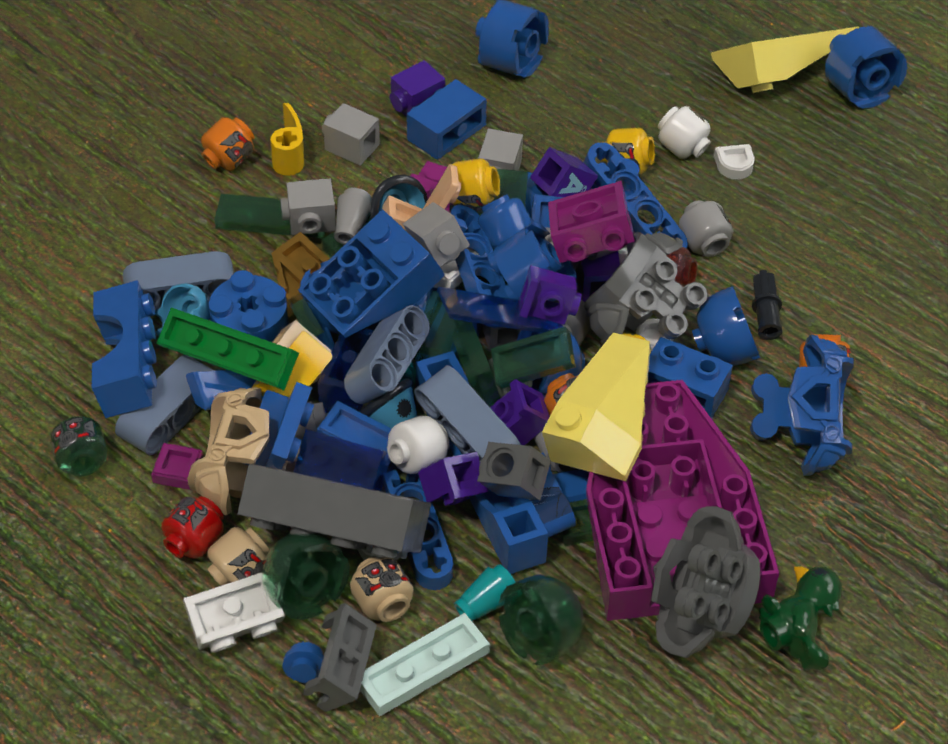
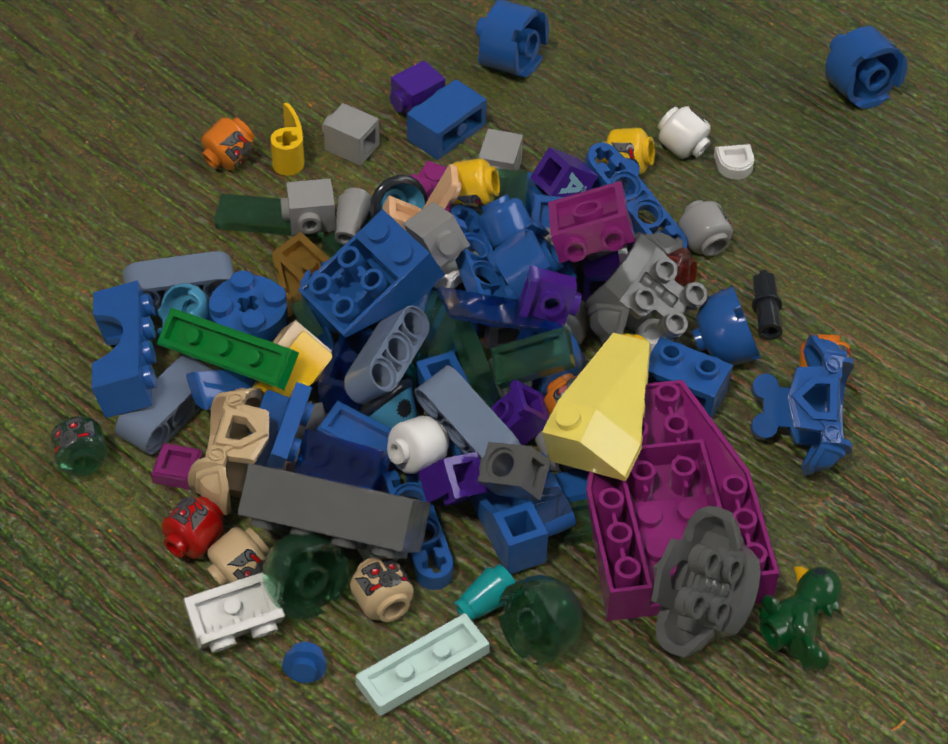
dark grey hinge [303,603,377,712] -> none
light yellow wedge [711,27,859,93] -> none

